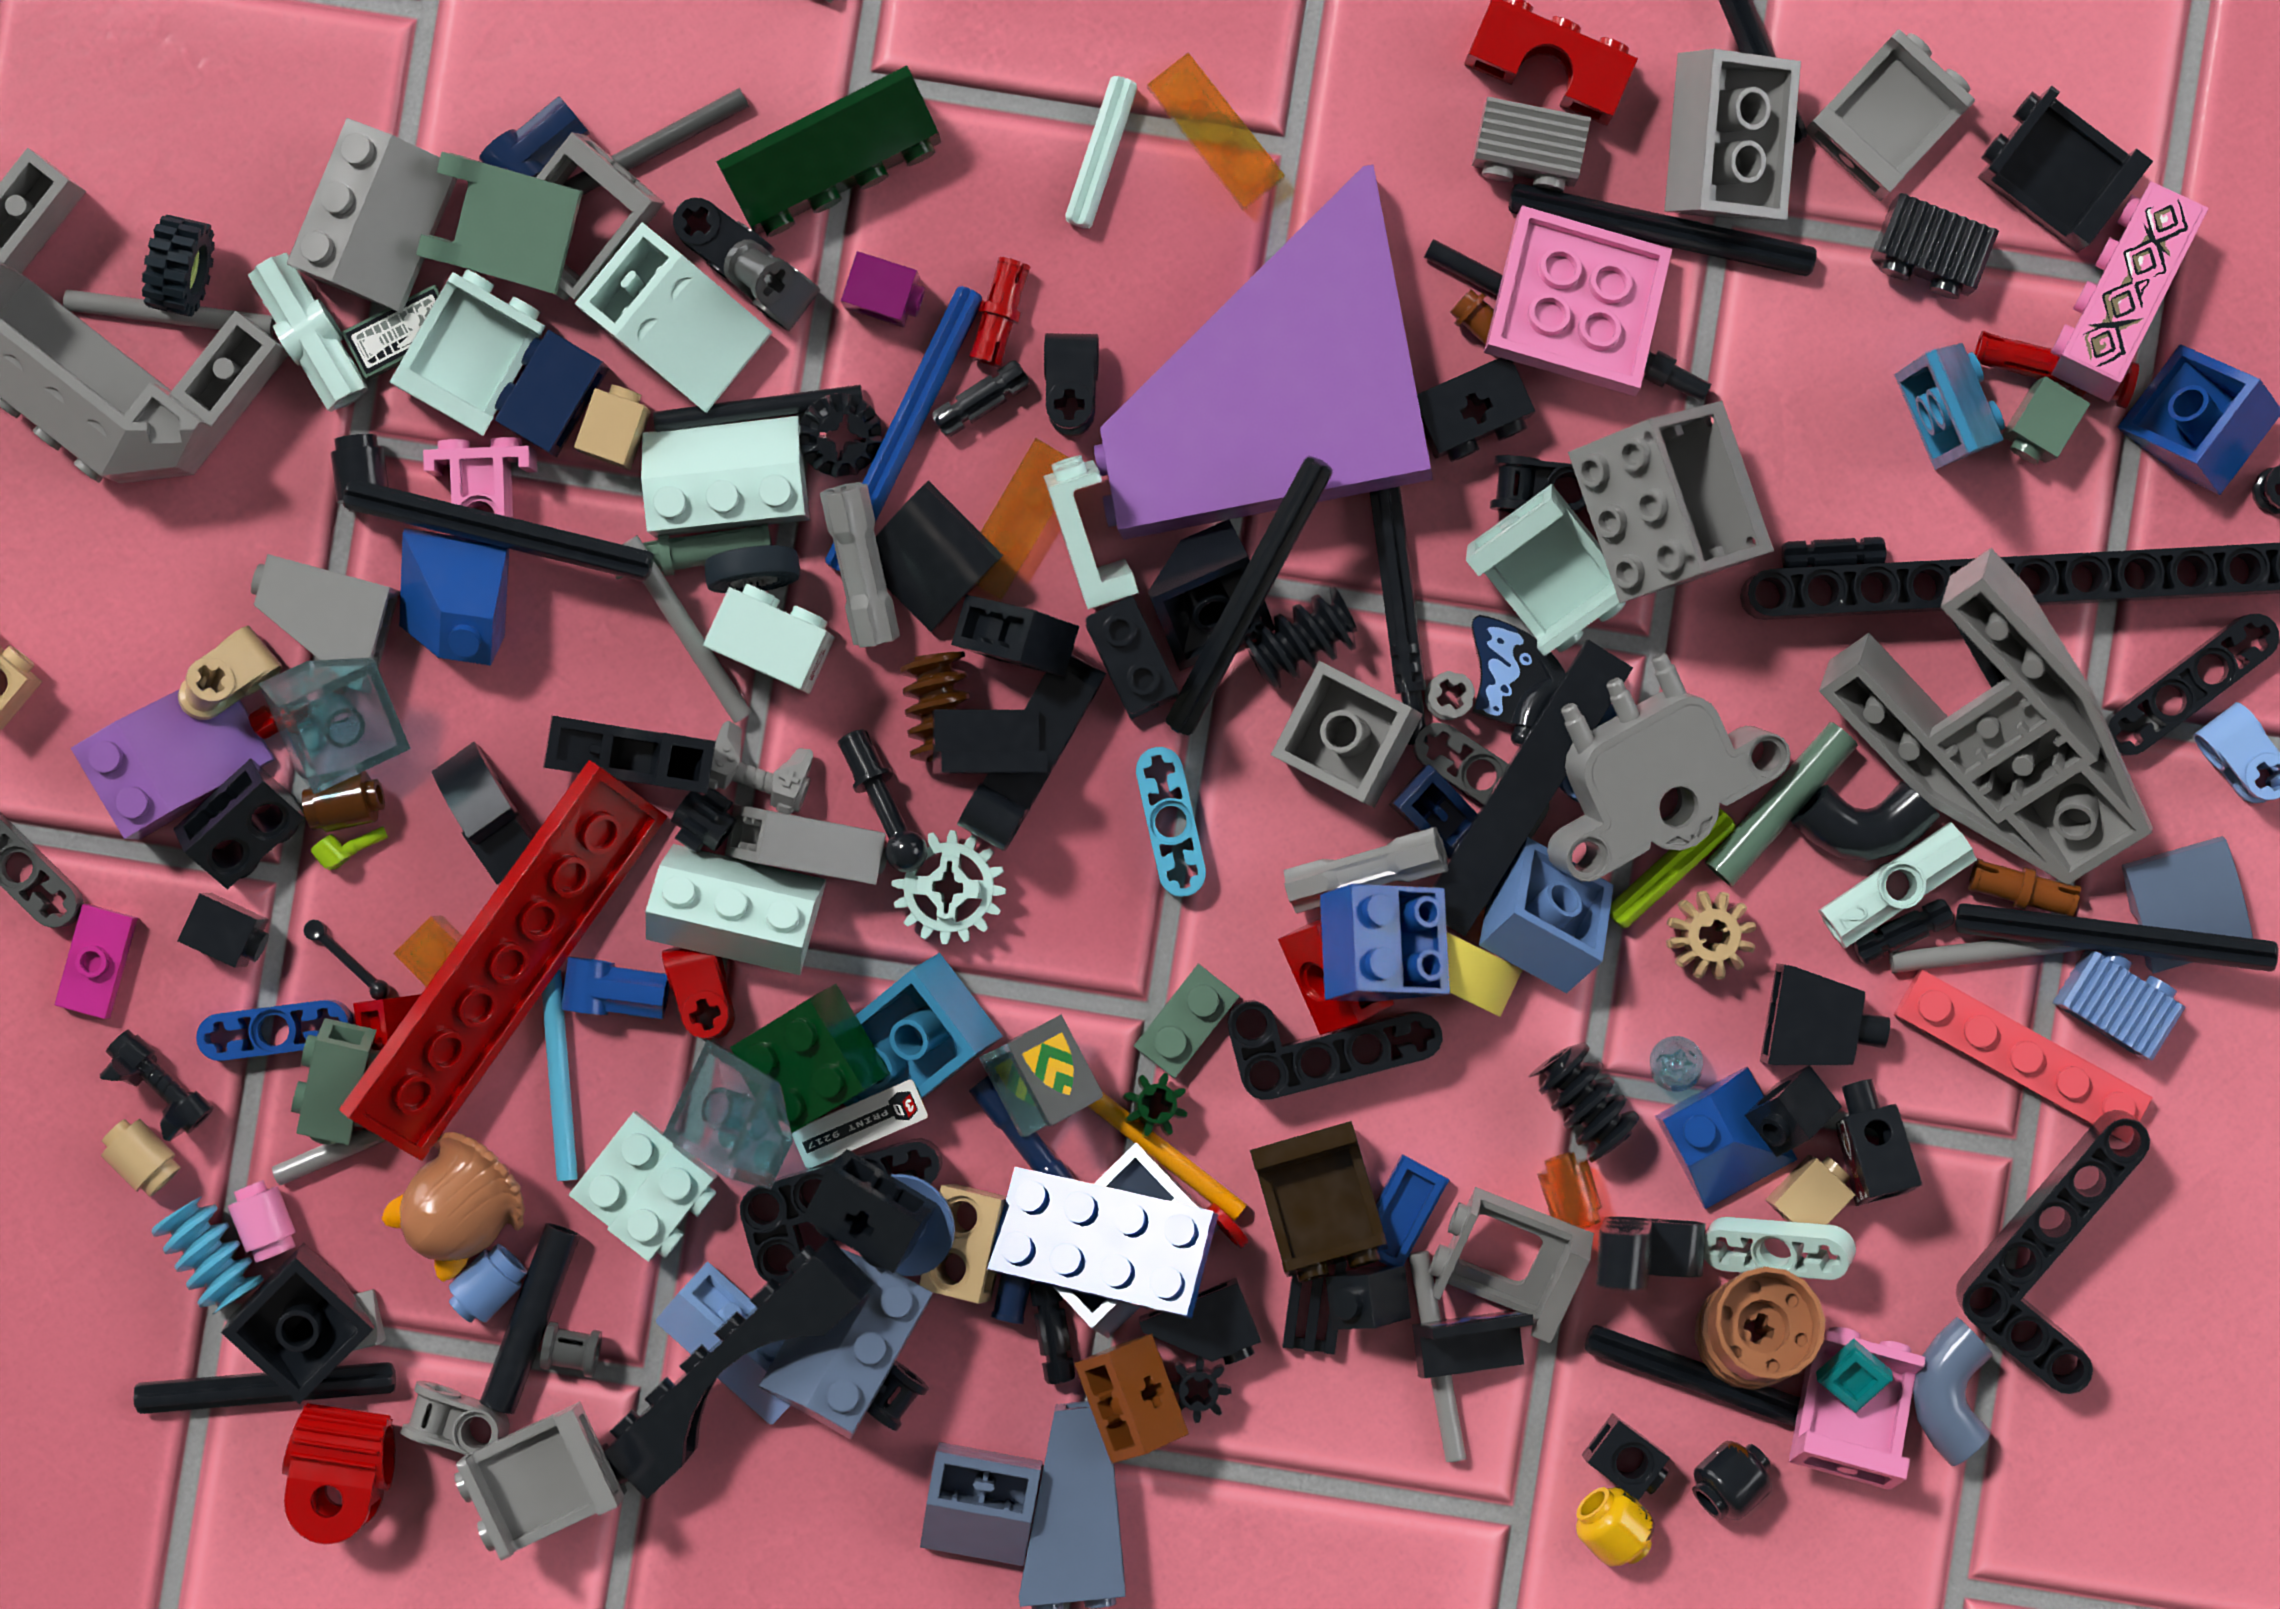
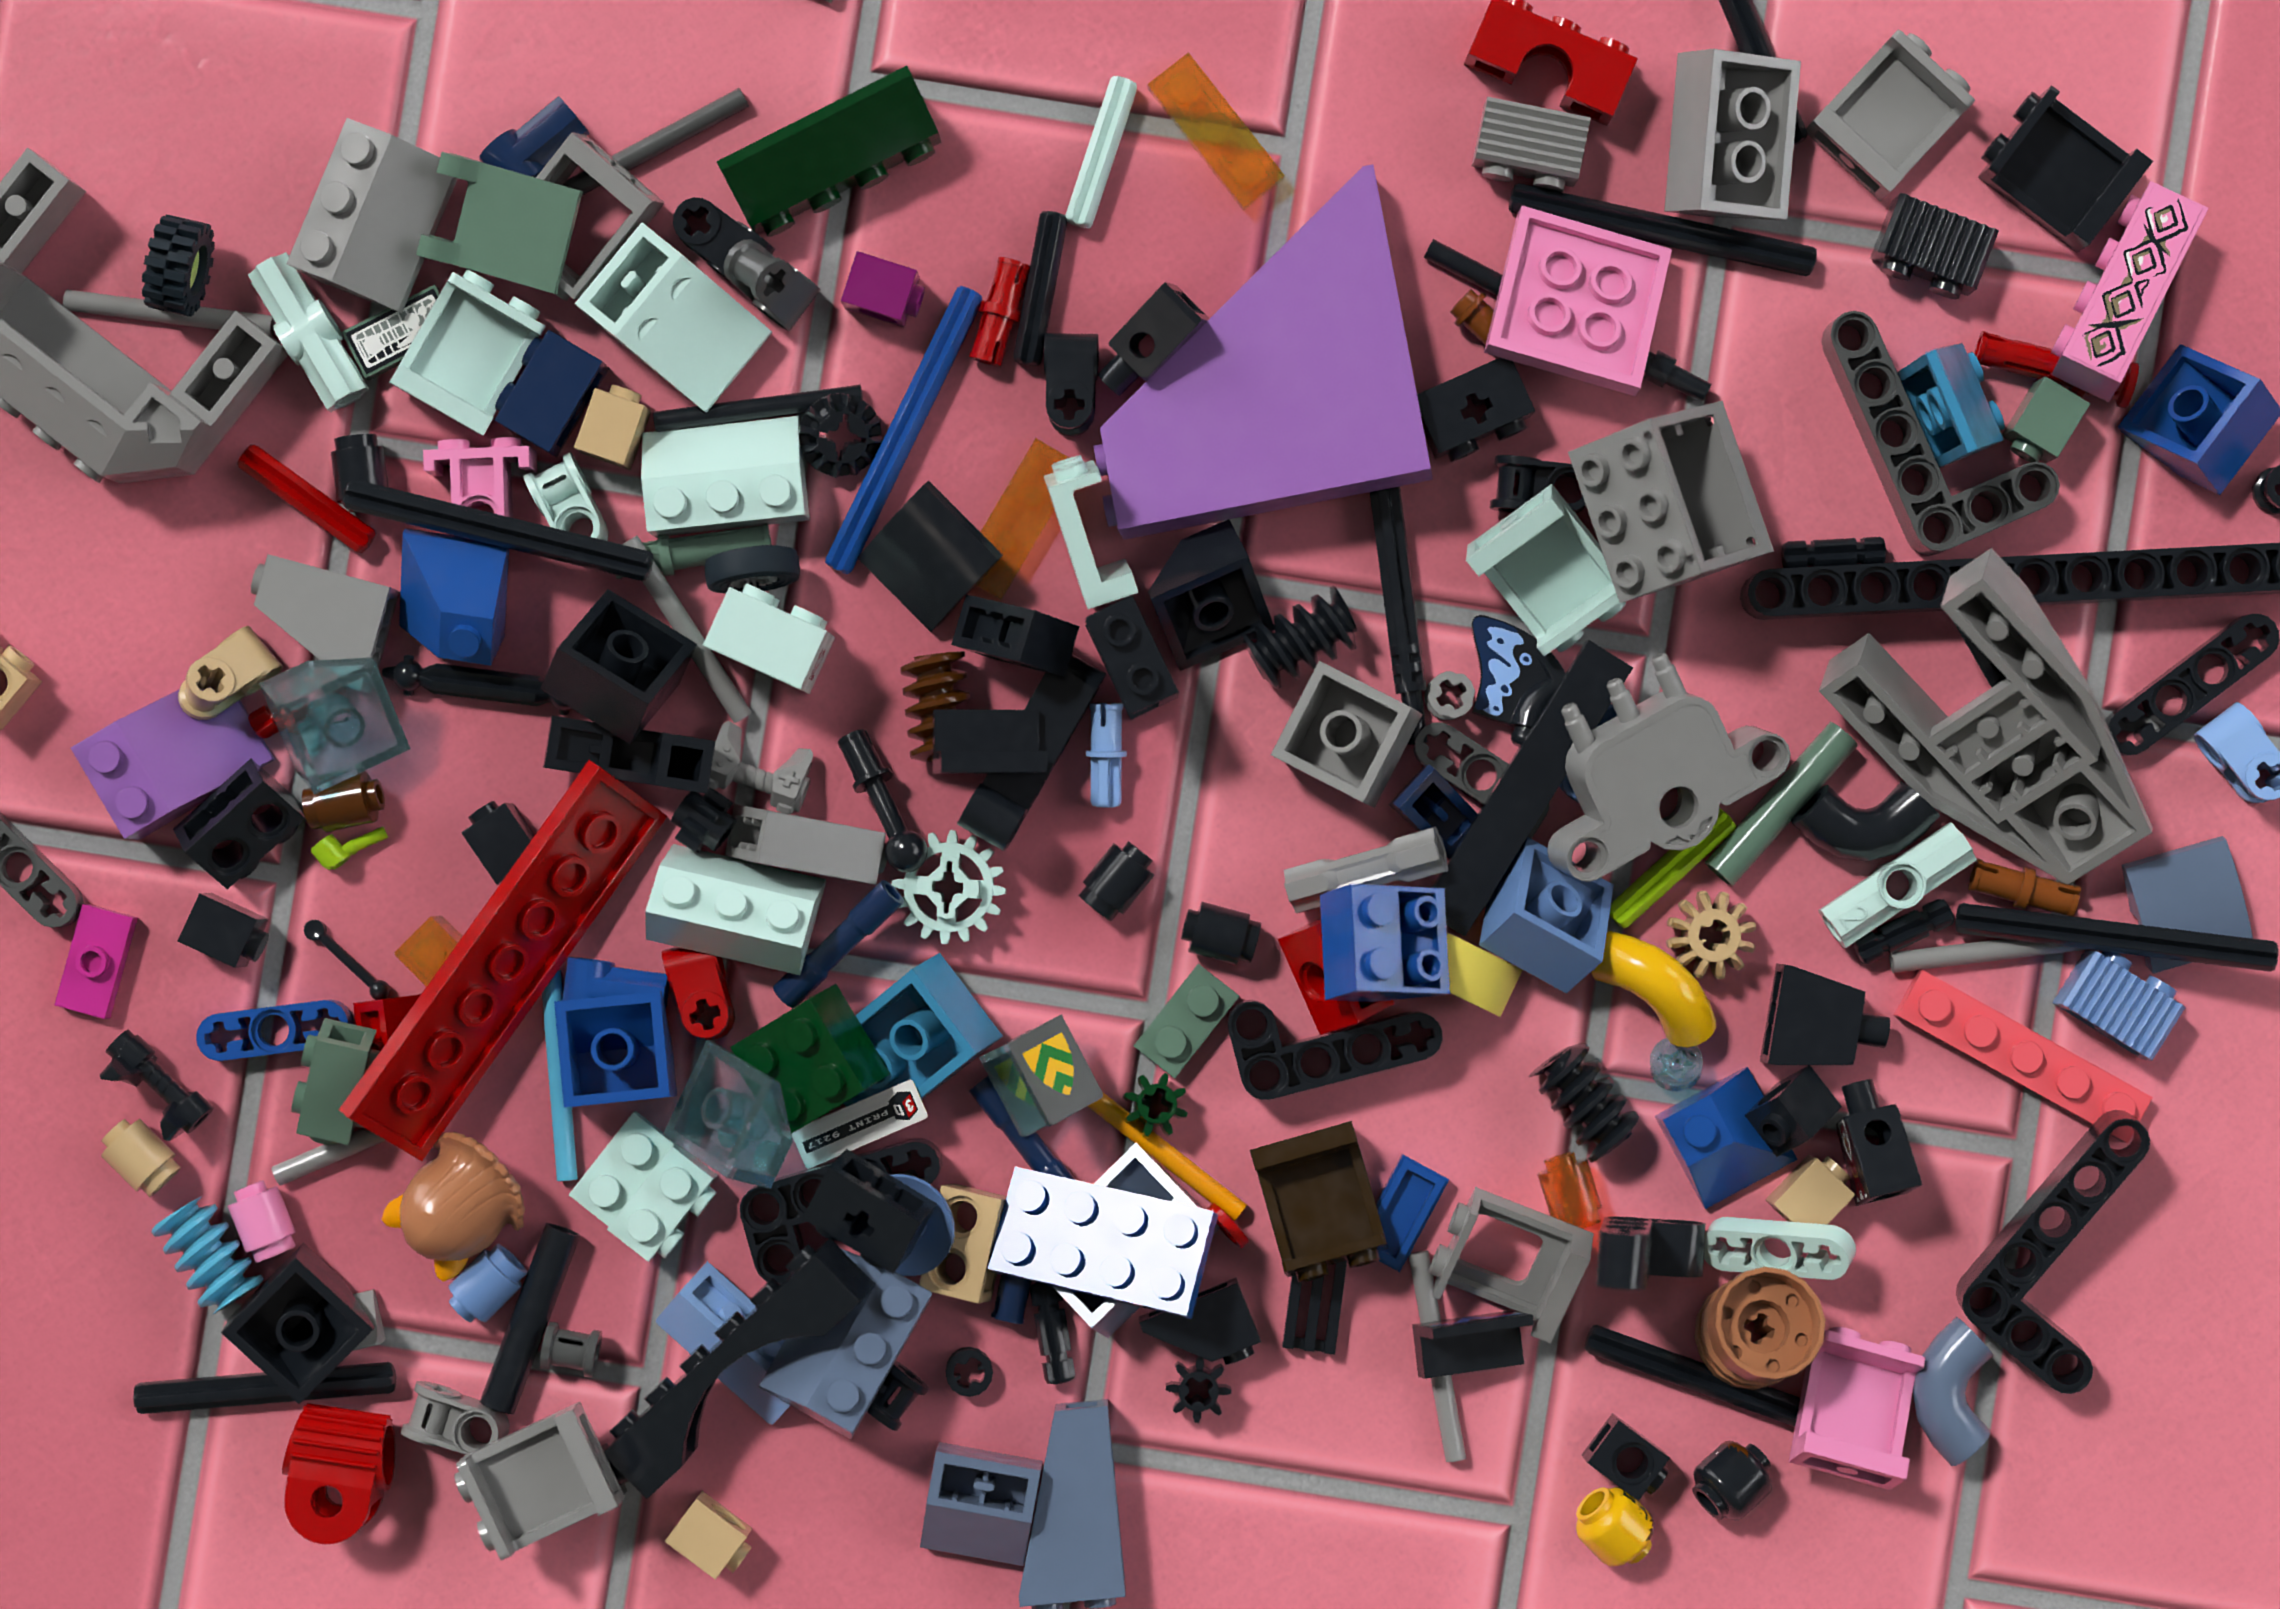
black slope [432,742,519,845] -> none
light grey axle [820,482,900,648] -> none
black axle [932,361,1030,437] -> none
dark orange brick [1074,1334,1189,1464] -> none
medium azure beam [1136,747,1206,897] -> none
black axle [1166,456,1333,736] -> none
black brick [1325,1265,1411,1330] -> none
teal tile [1816,1338,1894,1413] -> none
none -> red axle [237,444,376,553]
none -> black wheel [382,654,572,715]
none -> light aqua piece [523,452,609,541]
none -> black brick [540,589,697,745]
none -> blue slope [554,991,677,1108]
none -> tan brick [664,1491,752,1580]
none -> dark blue piece [773,880,904,1008]
none -> black bush [945,1347,993,1397]
none -> black axle [1013,211,1067,366]
none -> black brick [1079,841,1155,921]
none -> light blue axle [1086,703,1127,808]
none -> black torso [1097,282,1210,396]
none -> black brick [1181,901,1261,965]
none -> yellow cylinder [1591,931,1716,1048]
none -> dark grey beam [1821,311,2060,556]

